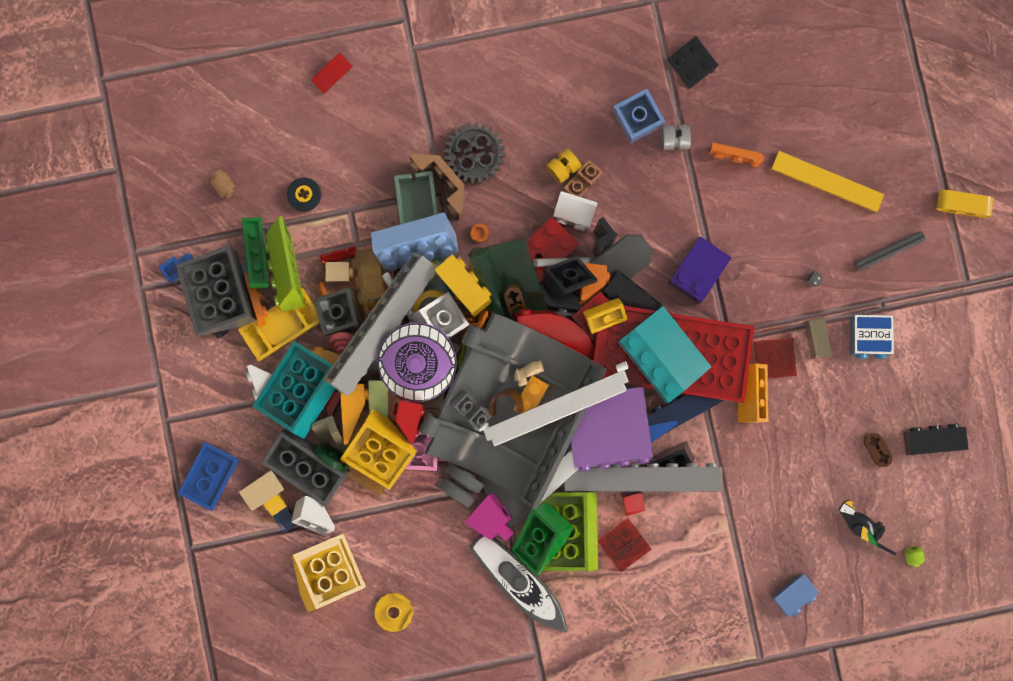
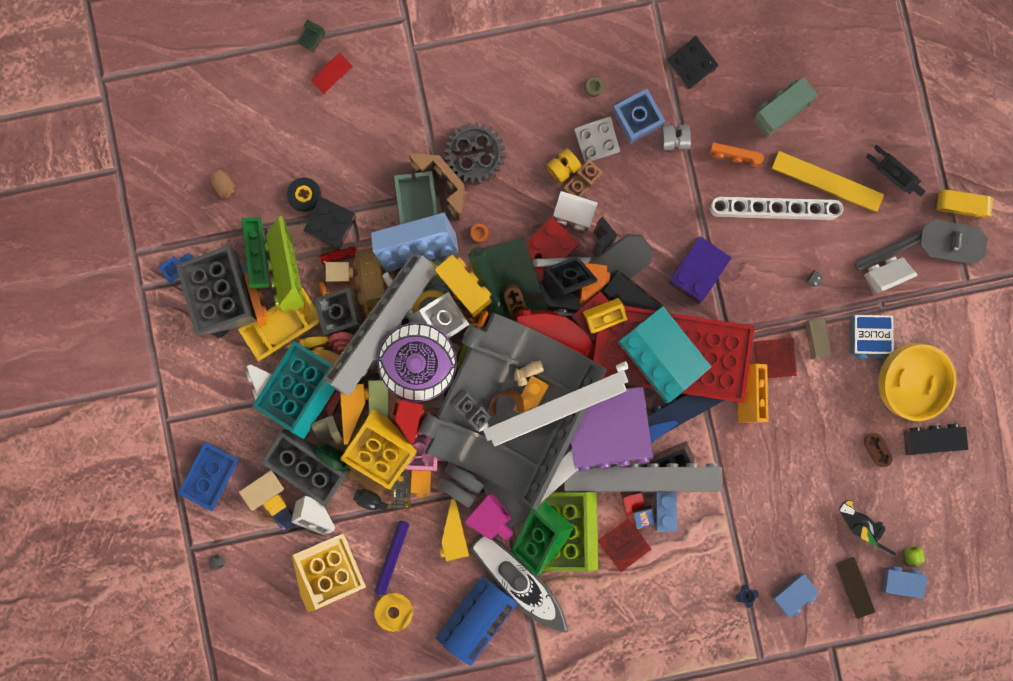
none -> dark grey hinge [209,554,226,571]
none -> yellow hand [287,336,329,349]
none -> clear green panel [298,19,325,53]
none -> black brick [303,196,357,250]
none -> black plant [353,489,388,511]
none -> dark purple axle [375,521,410,596]
none -> tile [391,470,411,509]
none -> light orange brick [411,470,432,498]
none -> blue brick [435,576,518,666]
none -> yellow slope [439,499,469,561]
none -> light grey hinge [574,116,620,163]
none -> olive tile [585,77,604,97]
none -> tile [632,505,656,529]
none -> medium blue brick [654,492,677,532]
none -> white beam [709,197,843,220]
none -> dark blue plate [736,585,759,608]
none -> sand green piece [753,77,818,137]
none -> dark brown tile [835,557,875,619]
none -> white slope [864,257,917,295]
none -> black hinge [866,144,926,197]
none -> yellow brick [878,343,956,421]
none -> medium blue brick [881,566,927,599]
none -> dark grey shield [920,219,987,265]

